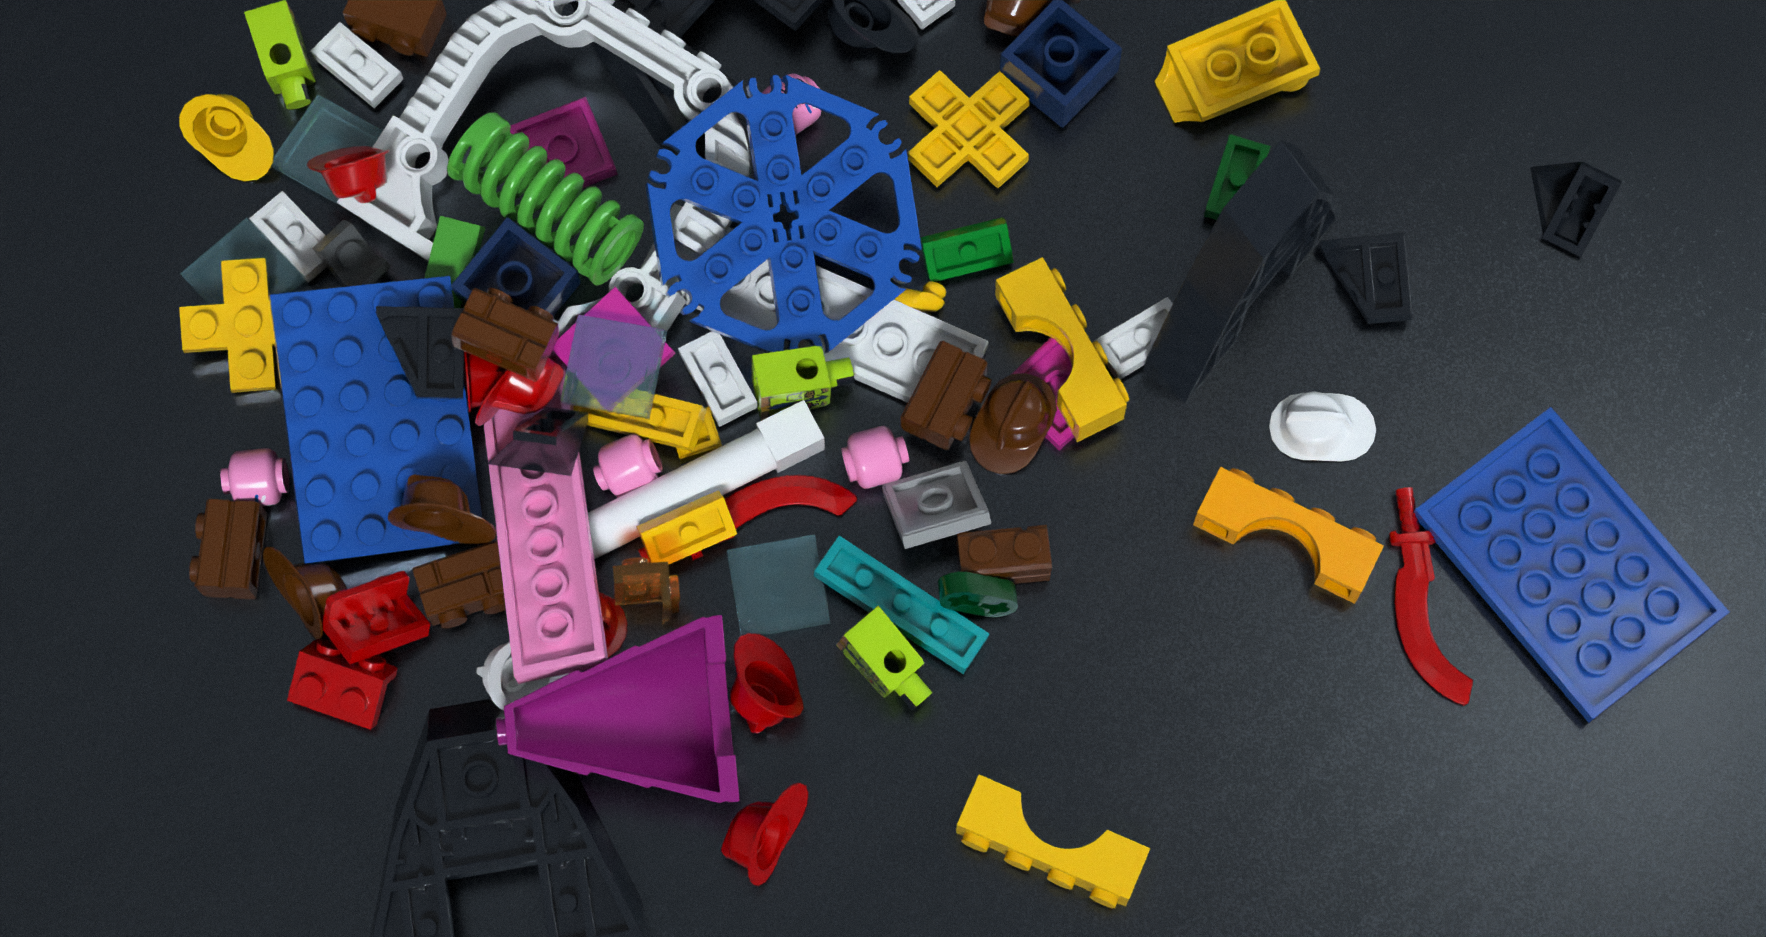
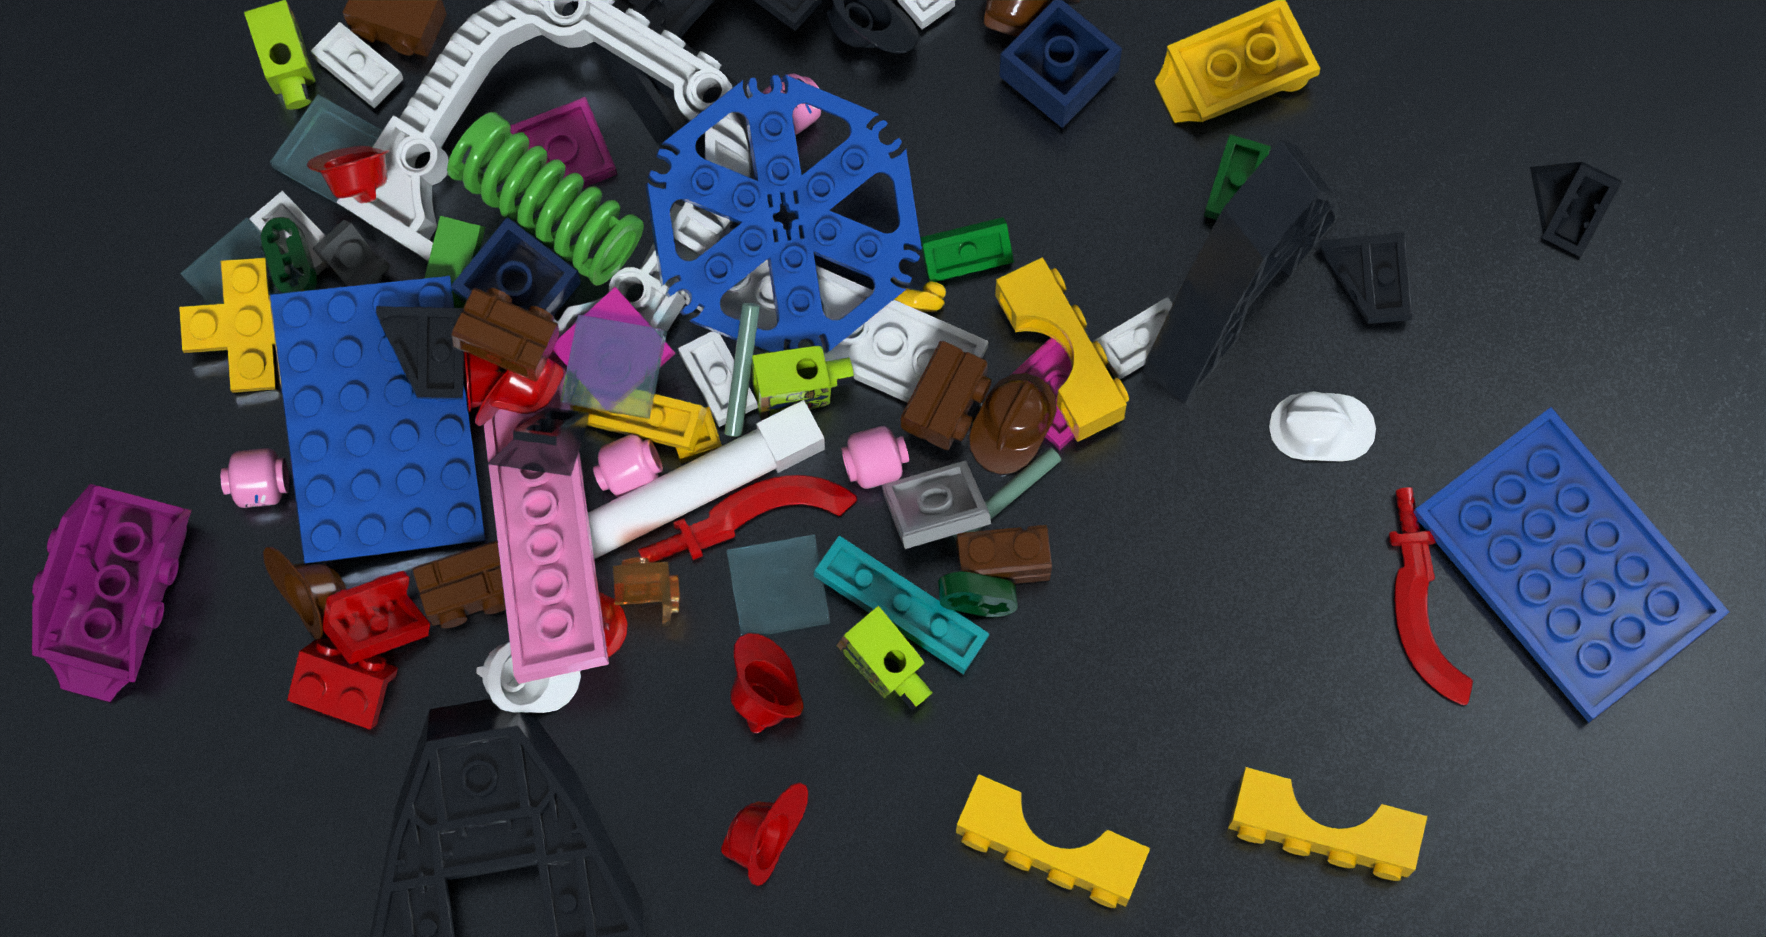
yellow piece [179,94,274,182] -> none
reddish brown brick [189,499,267,600] -> none
reddish brown piece [388,474,496,544] -> none
magenta cone [496,615,740,803] -> none
yellow plate [636,490,737,571] -> none
yellow plate [908,70,1030,188] -> none
light orange arch [1193,467,1384,604] -> none
none -> magenta slope [32,484,192,702]
none -> dark green beam [261,217,317,293]
none -> sand green bar [724,303,760,437]
none -> sand green bar [952,447,1061,541]
none -> yellow arch [1228,767,1427,881]

